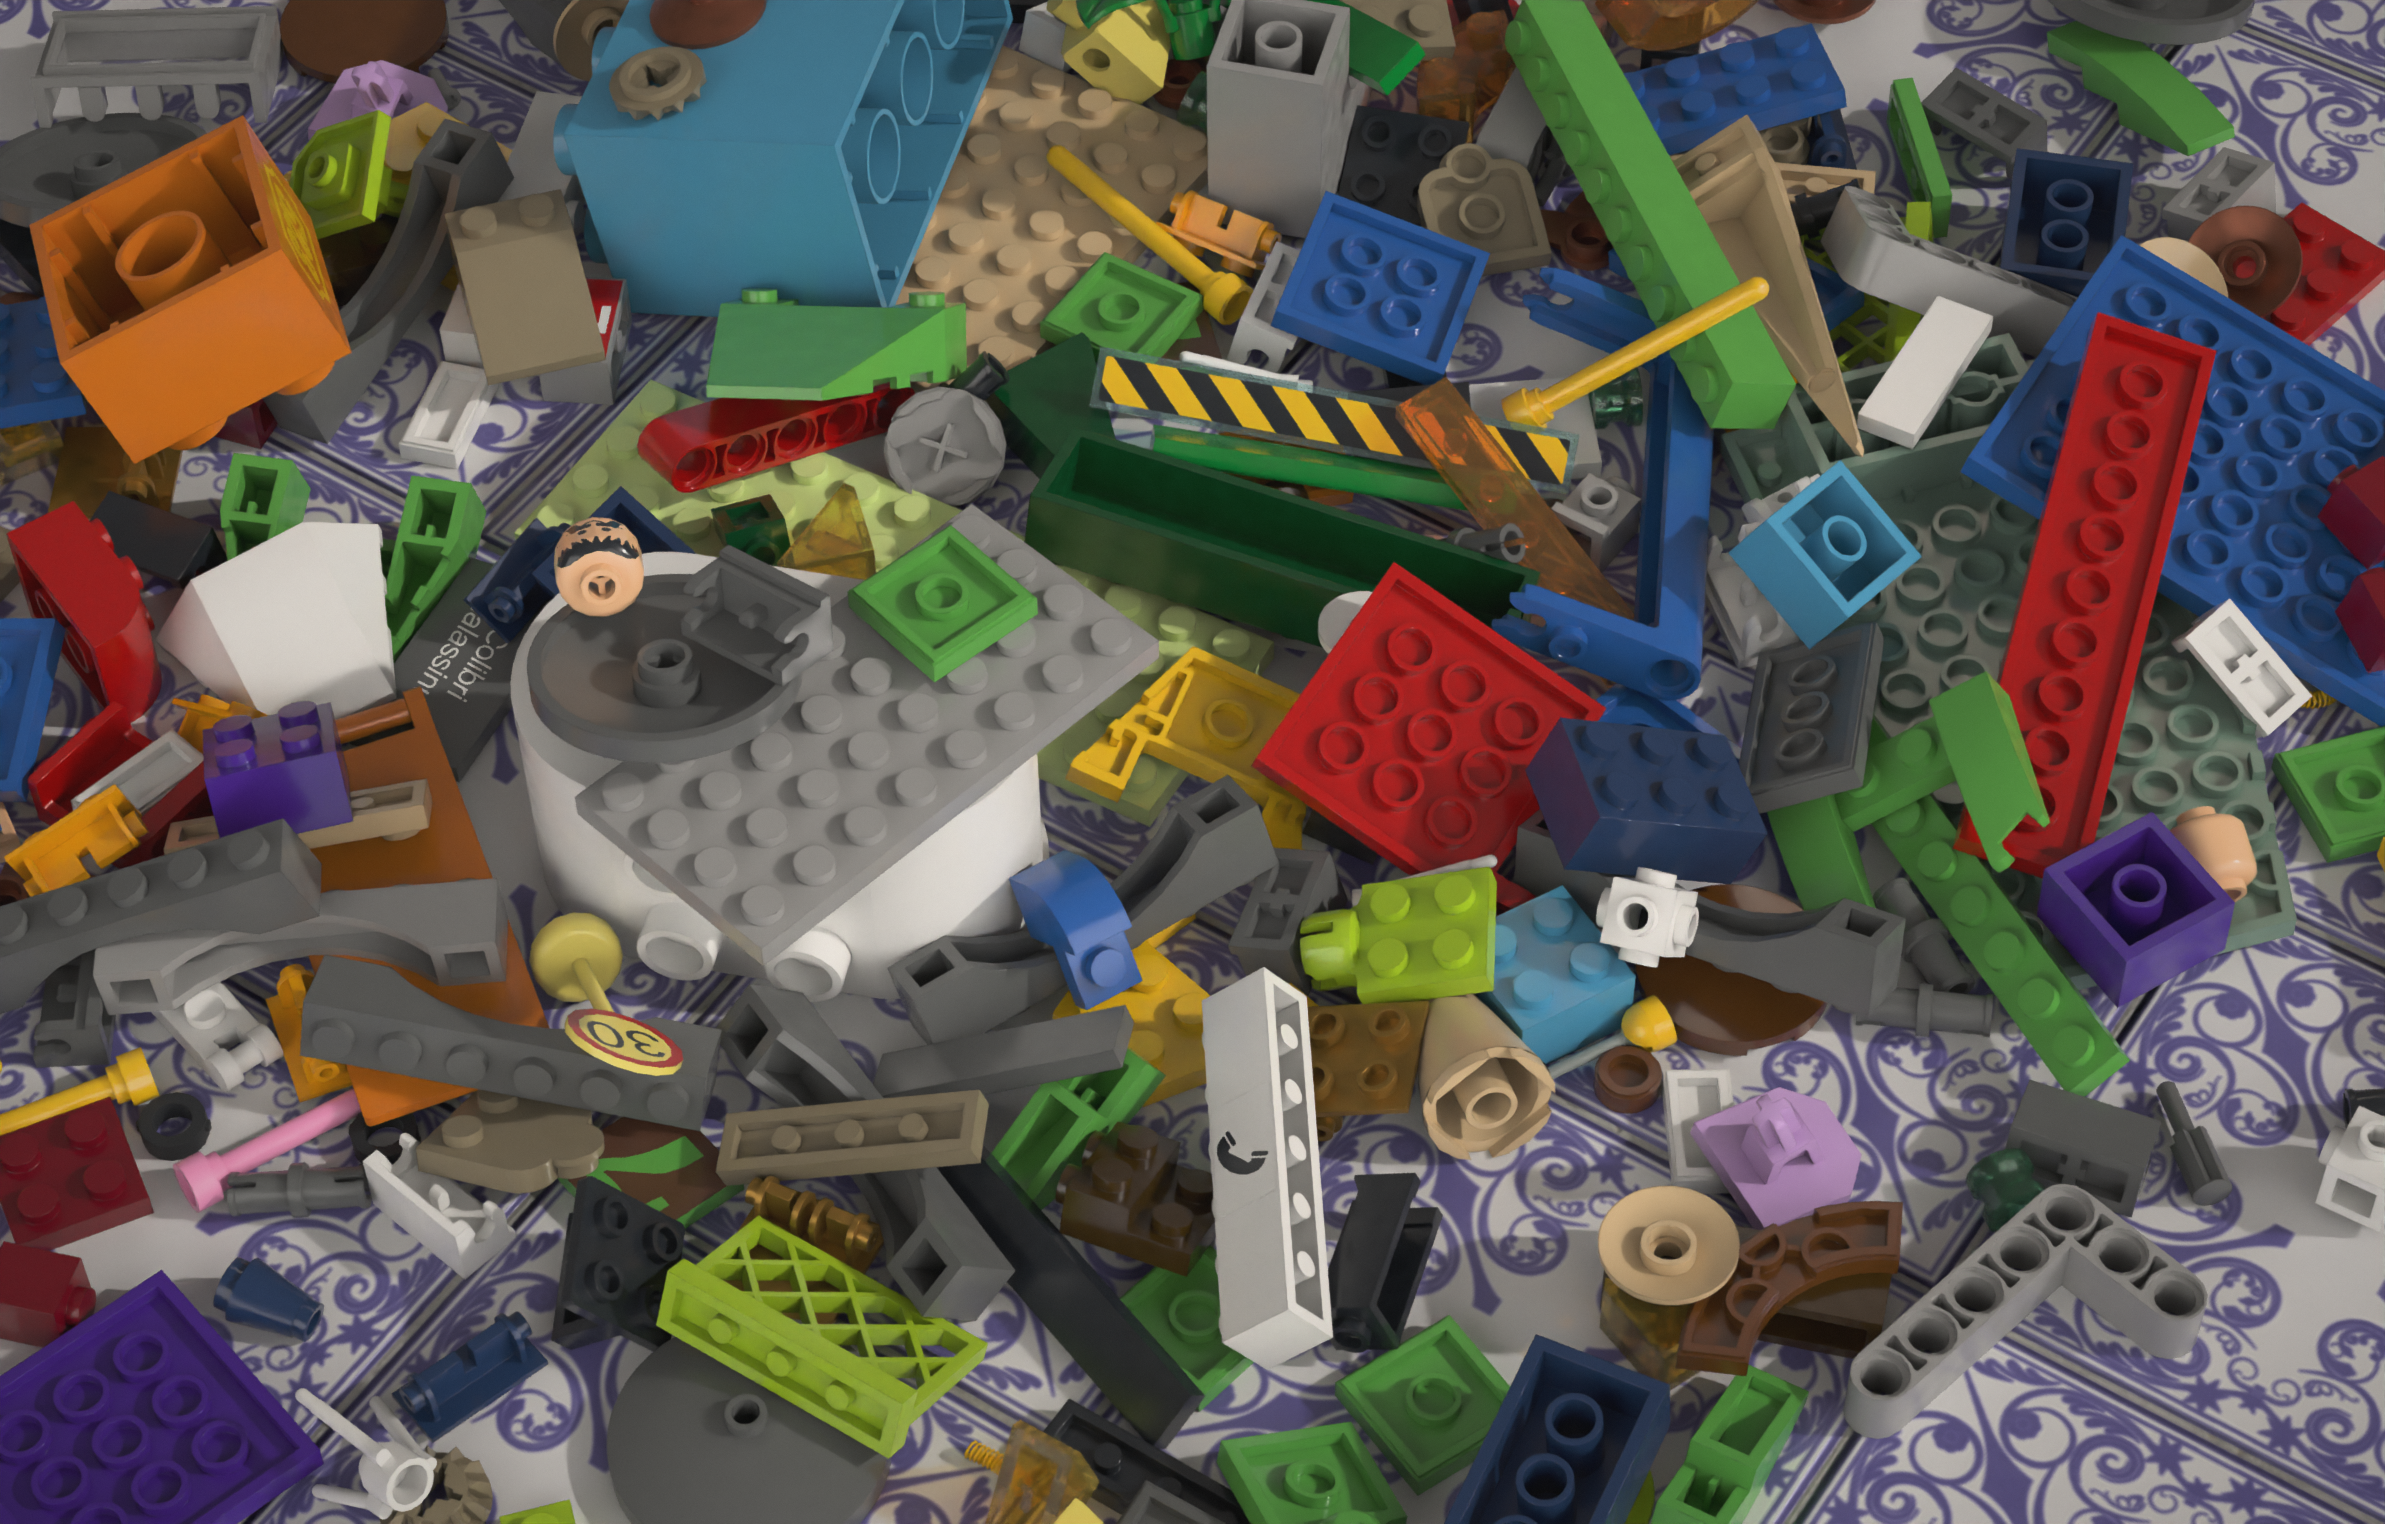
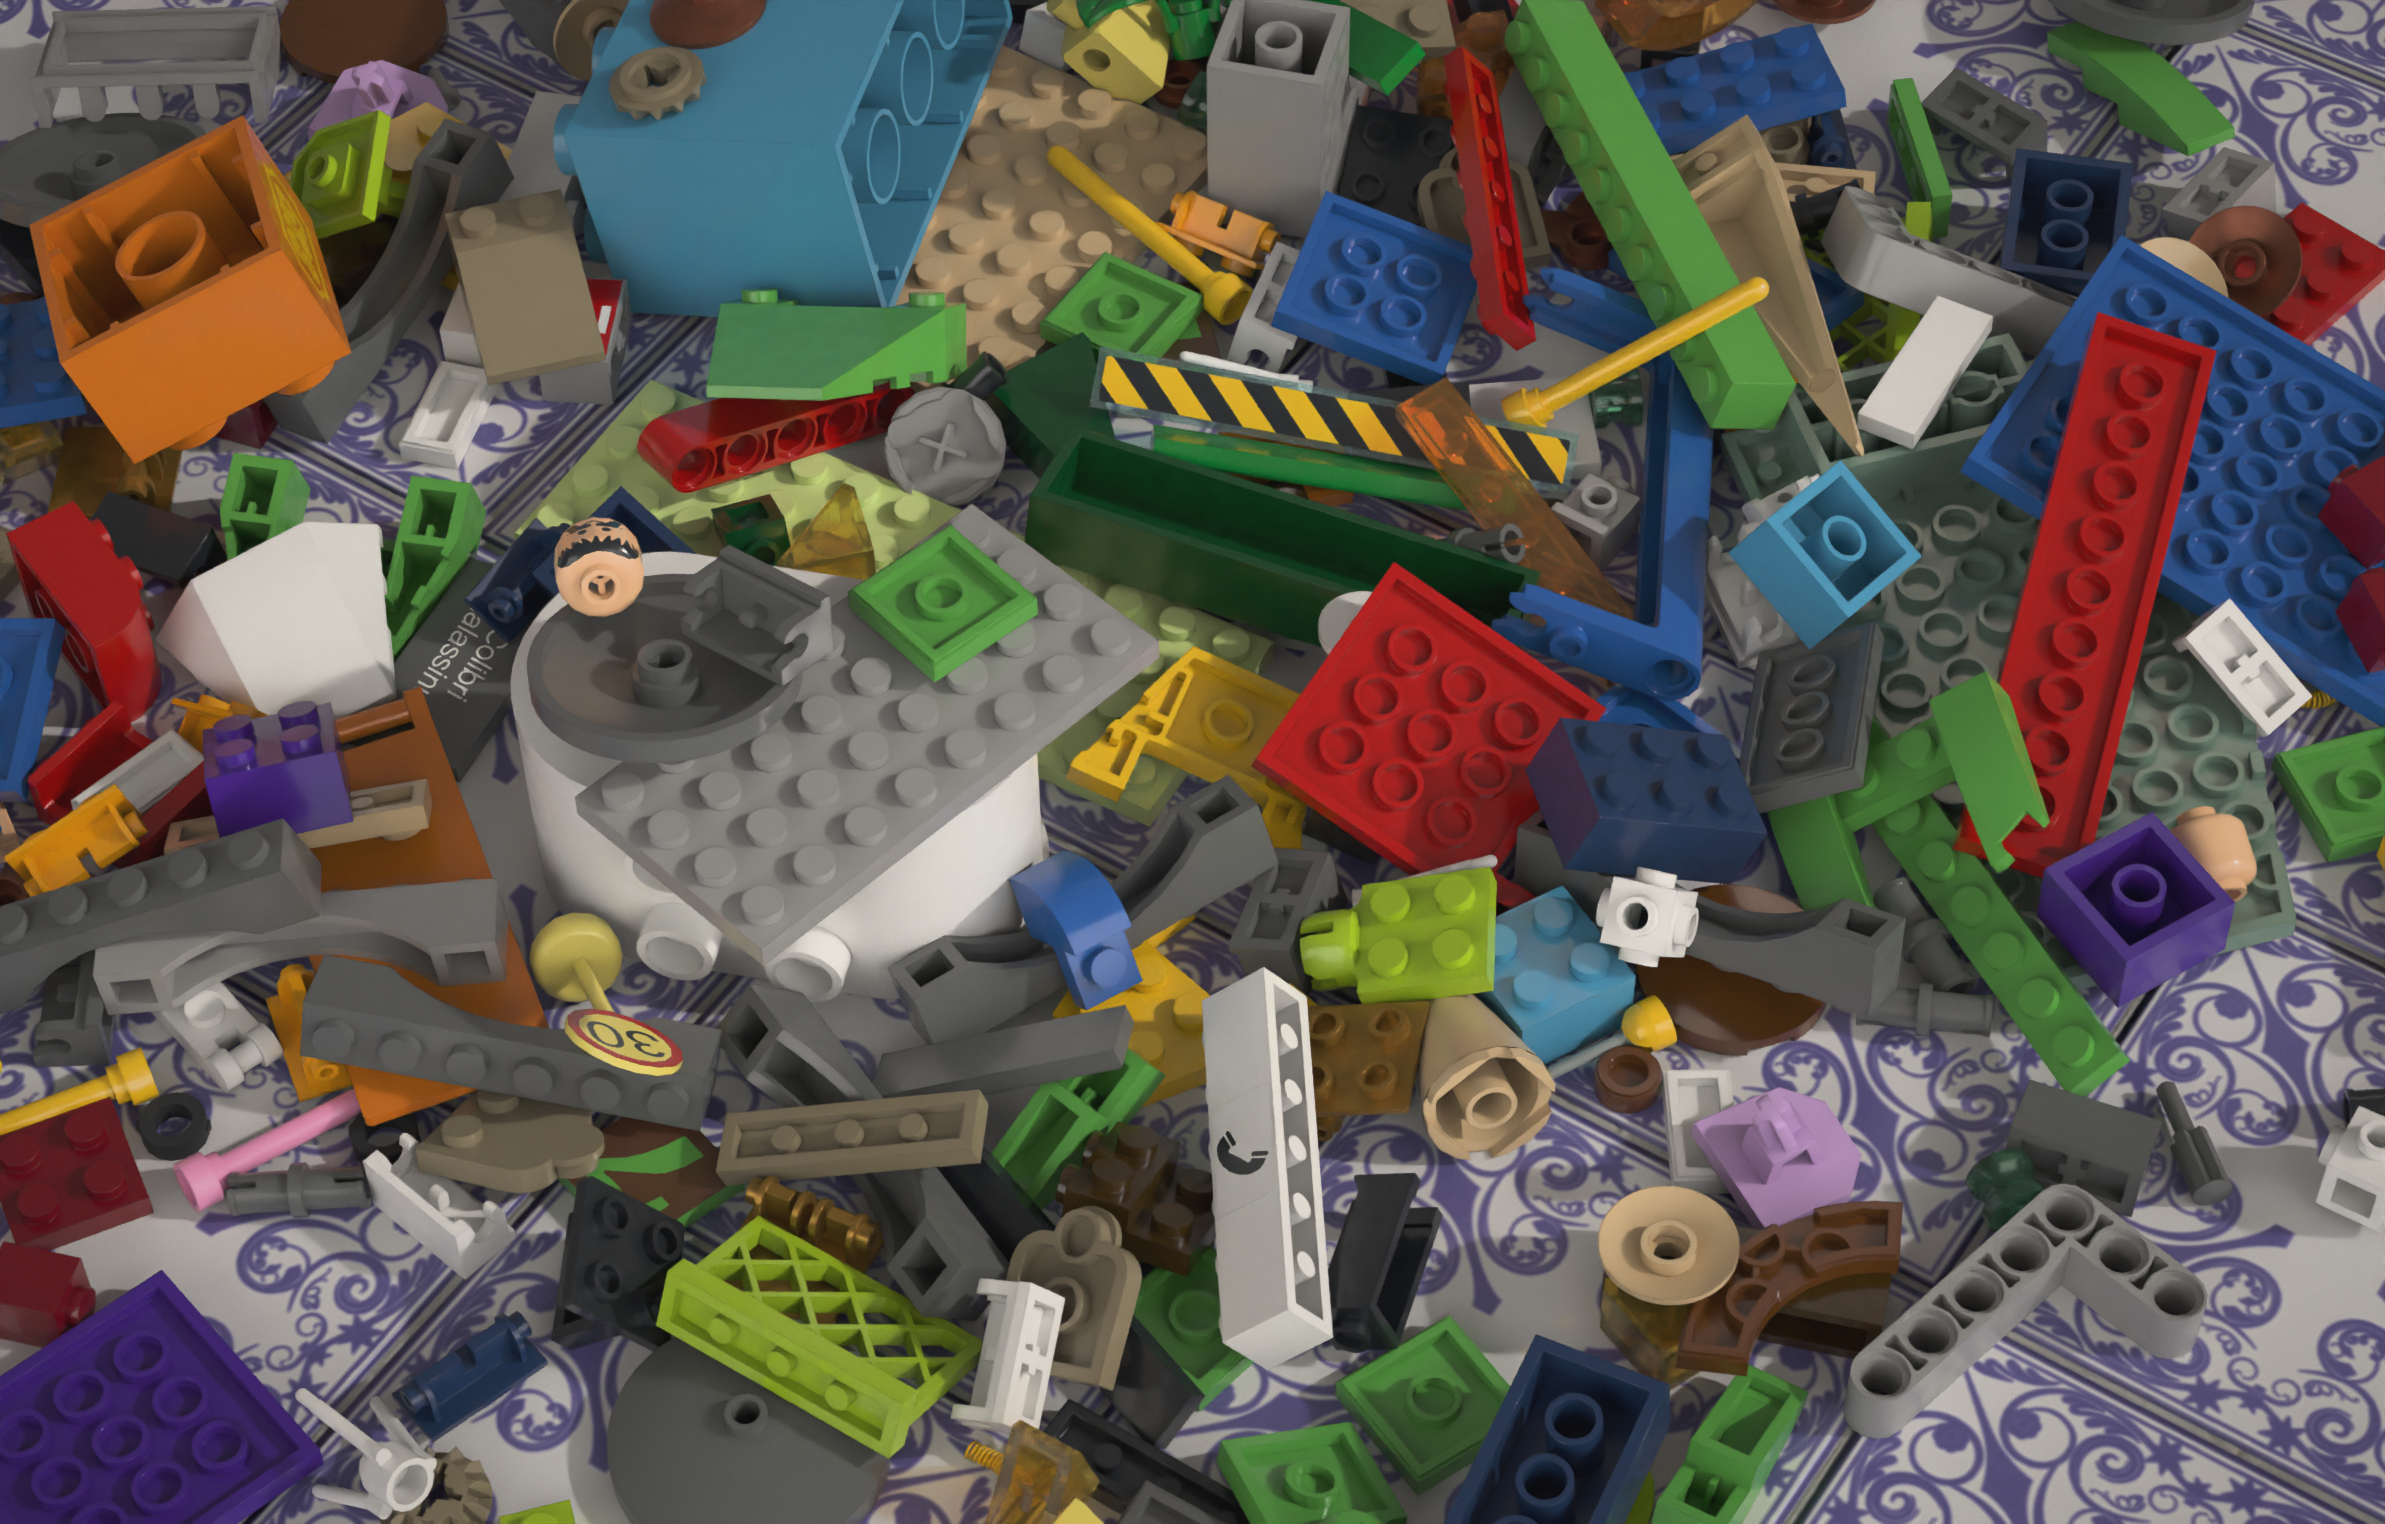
dark blue cone [213,1257,324,1342] -> none
none -> white hinge [951,1279,1065,1437]
none -> dark tan plate [1005,1206,1142,1391]
none -> red plate [1443,46,1536,351]

